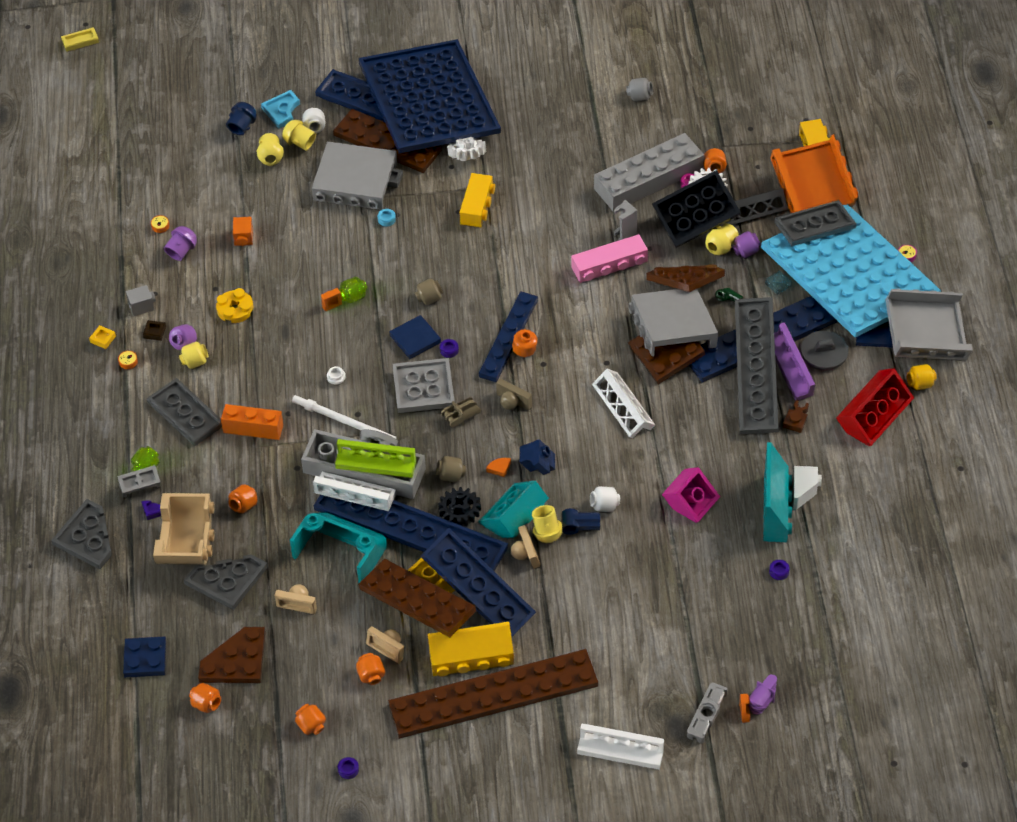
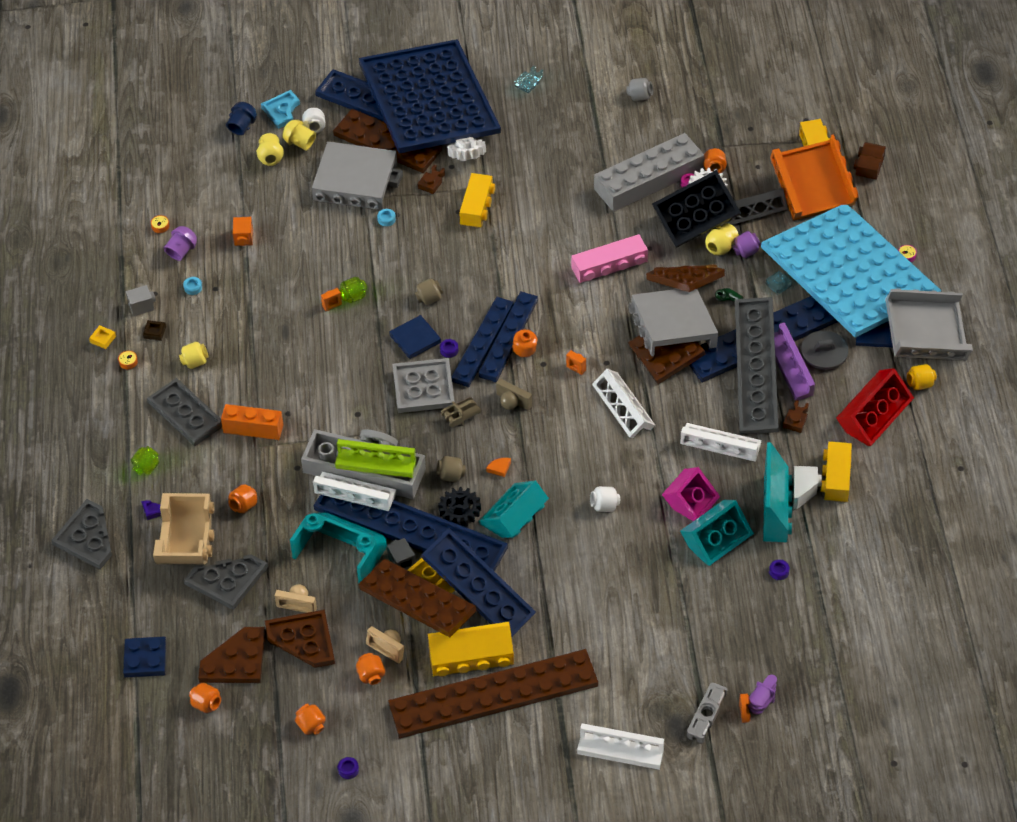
light yellow tile [61,27,99,52] -> none
light grey hinge [117,465,161,498] -> none
medium lavender head [169,324,197,350] -> none
yellow plate [216,288,254,323] -> none
white bar [292,395,396,439] -> none
white plate [327,367,346,385] -> none
tan tile [511,525,541,569] -> none
dark blue brick [520,439,555,475] -> none
light yellow piece [532,505,562,543] -> none
dark blue piece [561,508,600,535] -> none
light grey hinge [614,200,637,241] -> none
dark grey tile [774,200,857,246] -> none
none -> medium azure tile [183,277,202,295]
none -> reddish brown plate [265,609,335,668]
none -> dark grey brick [387,538,416,570]
none -> reddish brown plate [418,165,445,194]
none -> dark blue plate [451,297,514,387]
none -> clear light blue plate [514,66,544,93]
none -> orange plate [566,350,586,375]
none -> white fence [680,423,761,461]
none -> teal slope [680,500,754,566]
none -> yellow brick [821,441,852,502]
none -> reddish brown brick [853,142,886,180]

